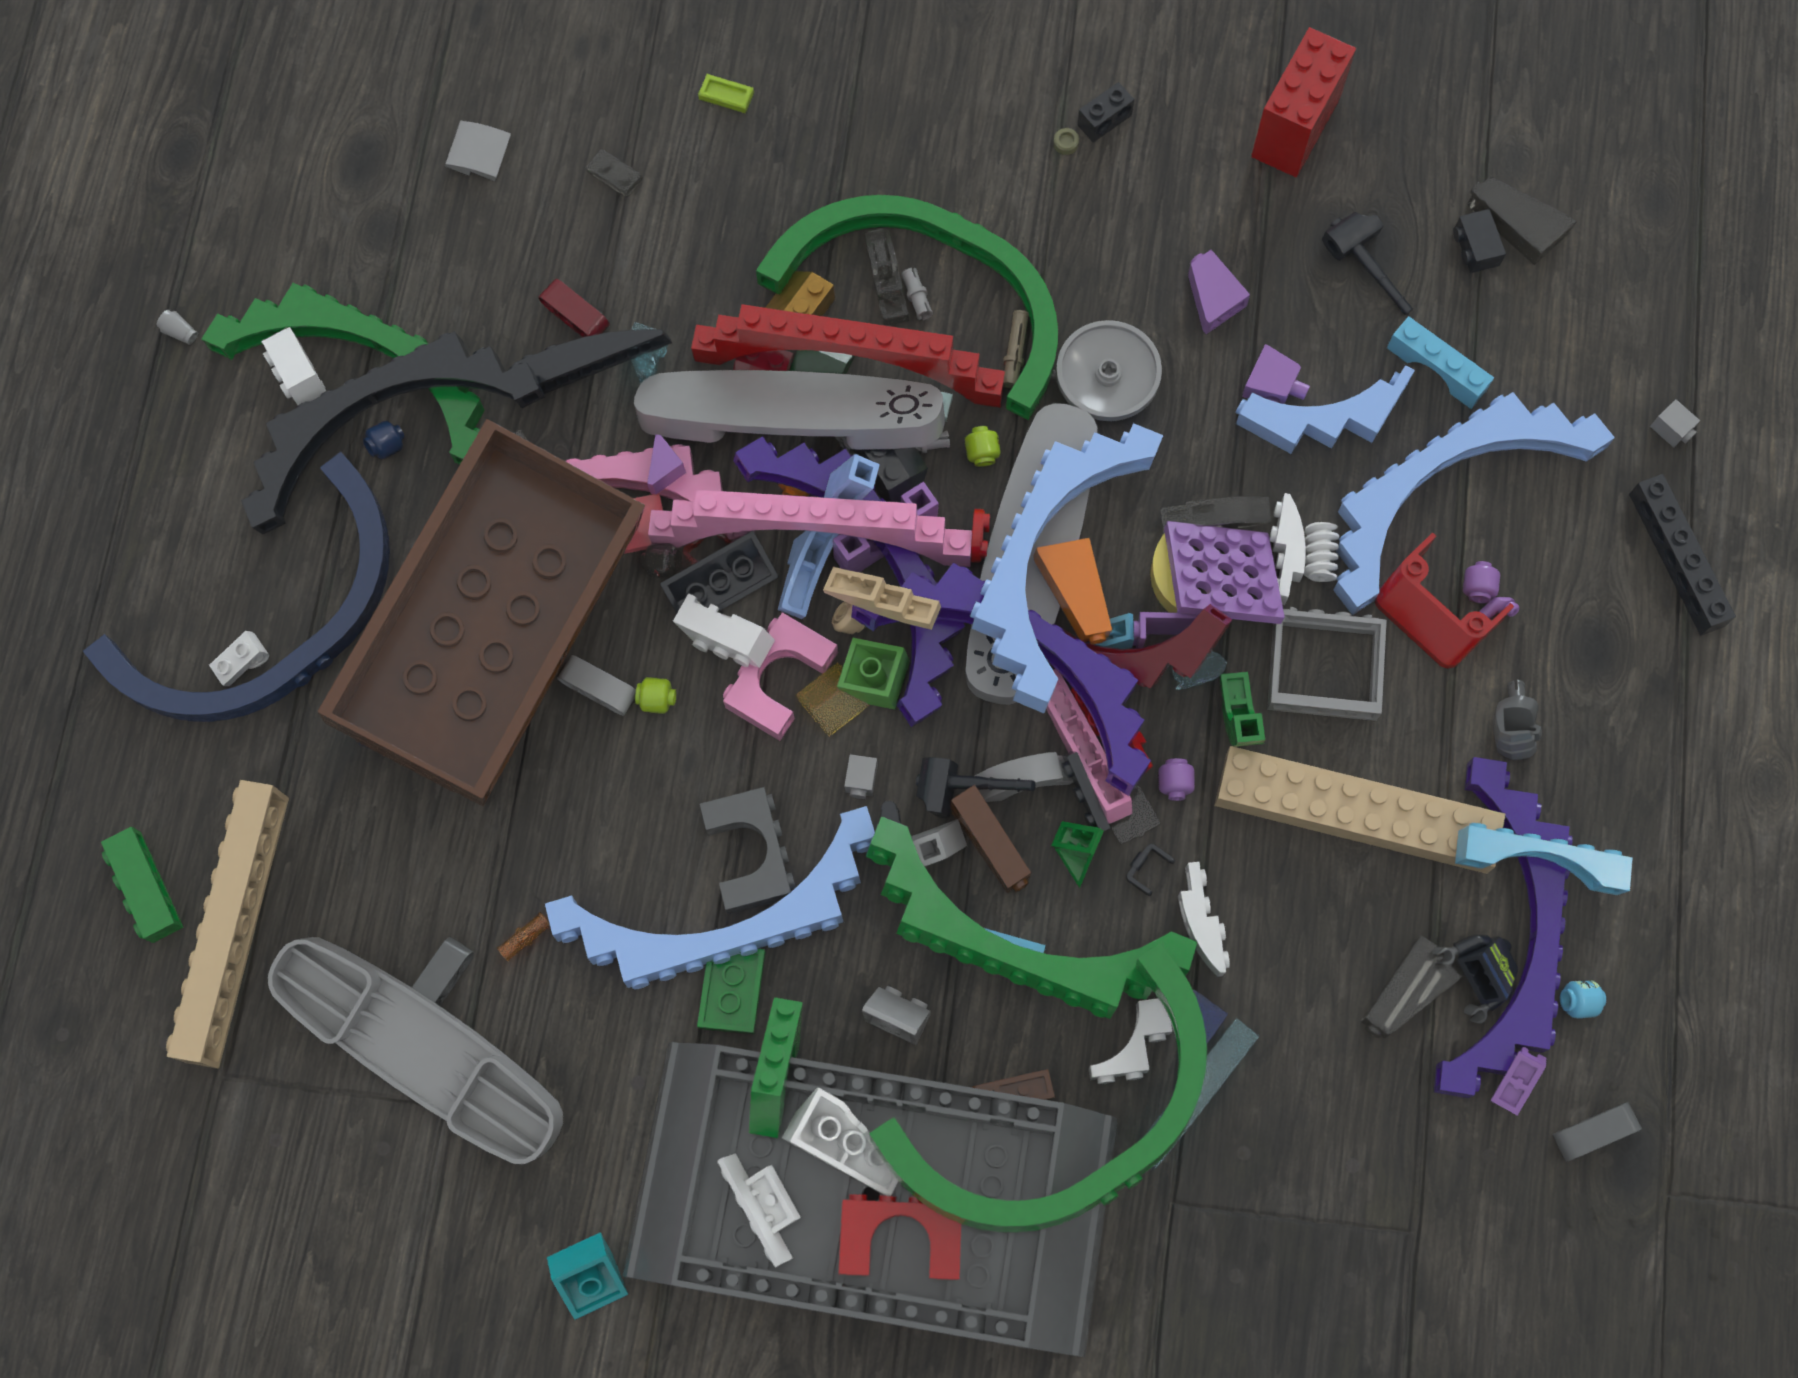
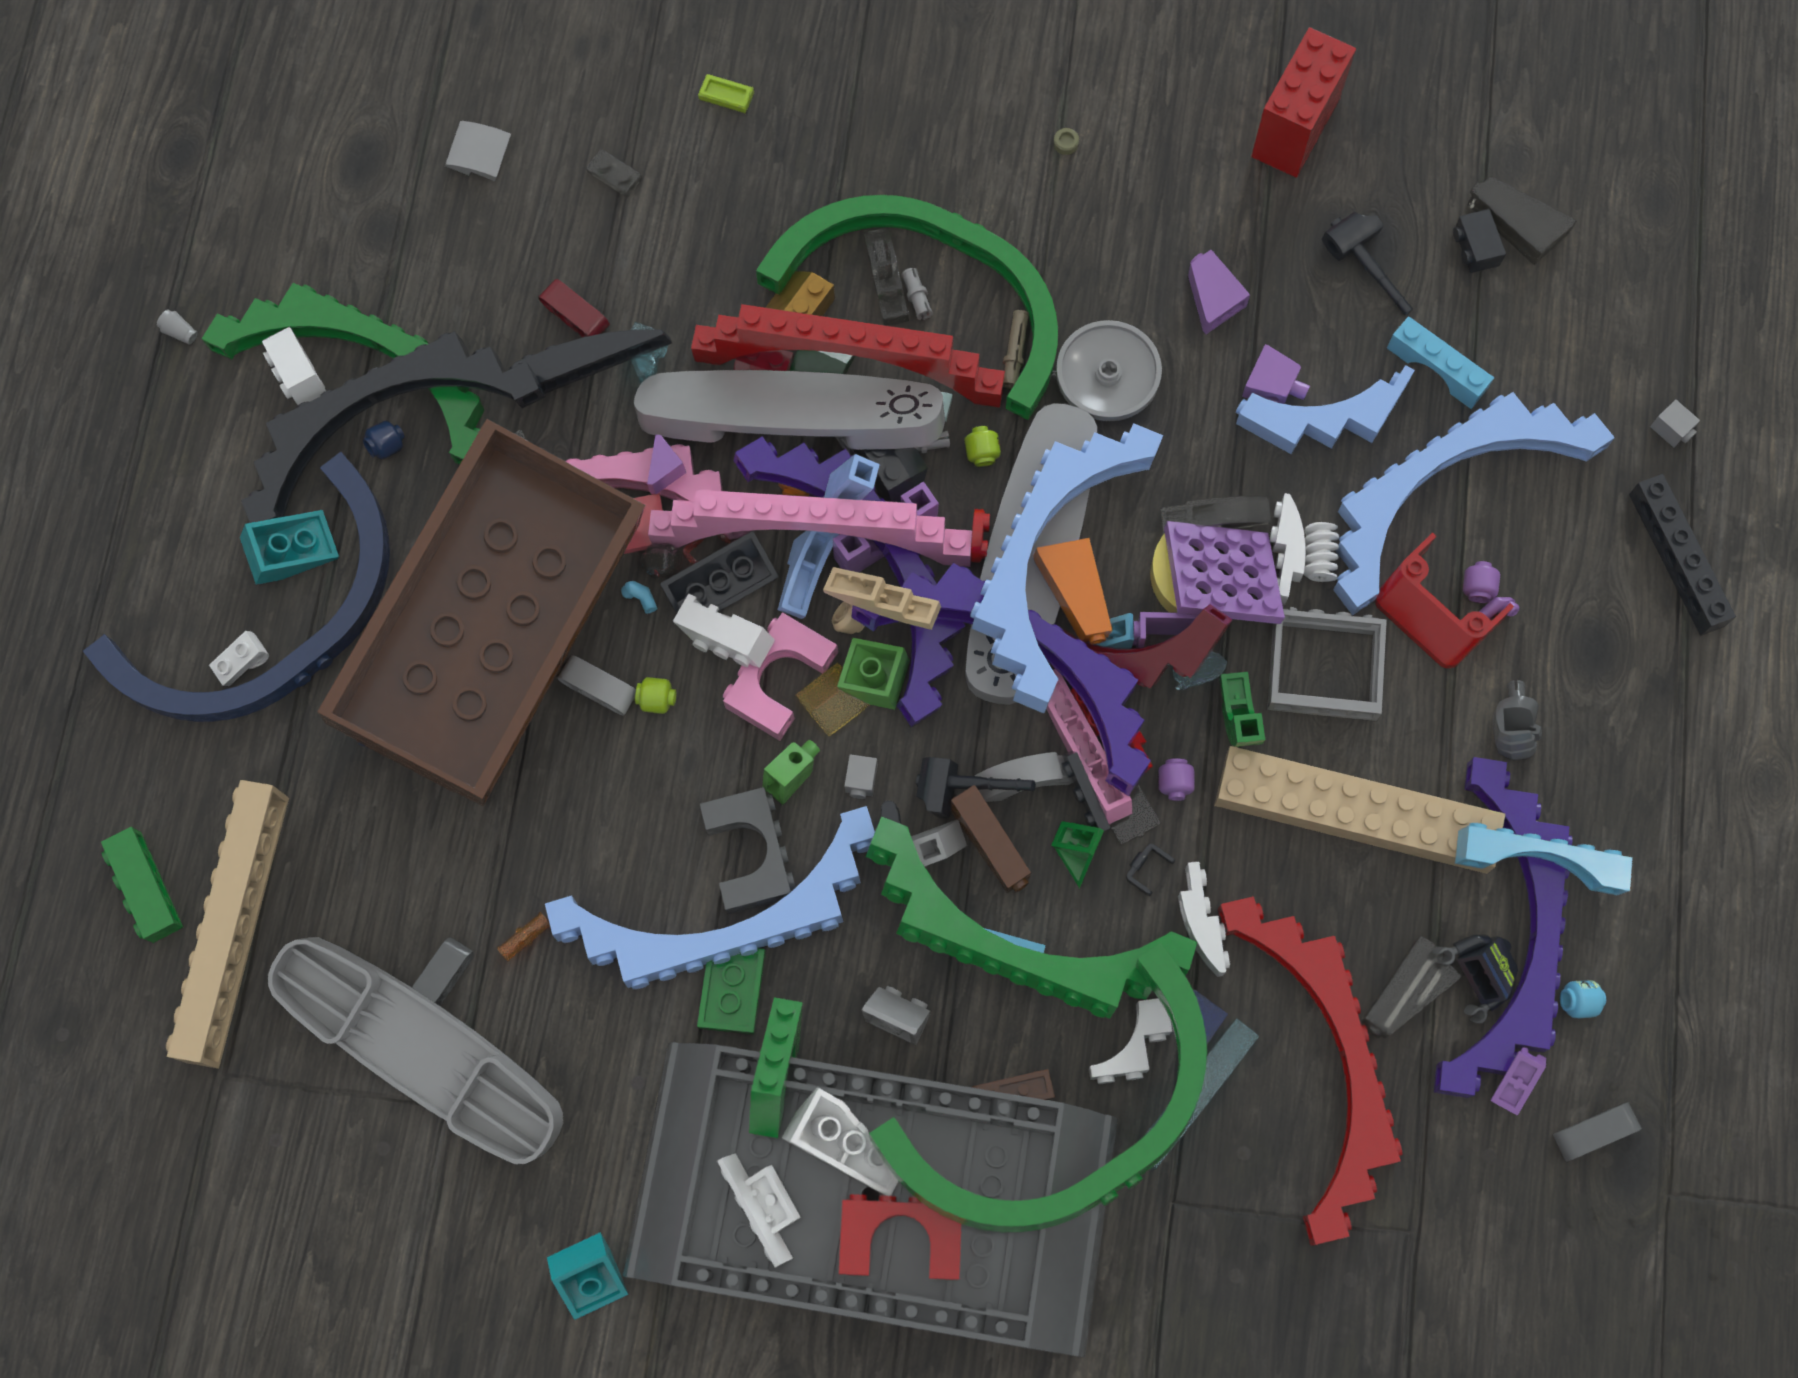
black brick [1077,82,1135,143] -> none
none -> teal slope [240,510,339,585]
none -> medium azure arm [621,581,657,614]
none -> bright green torso [762,740,820,805]
none -> red arch [1218,896,1402,1245]

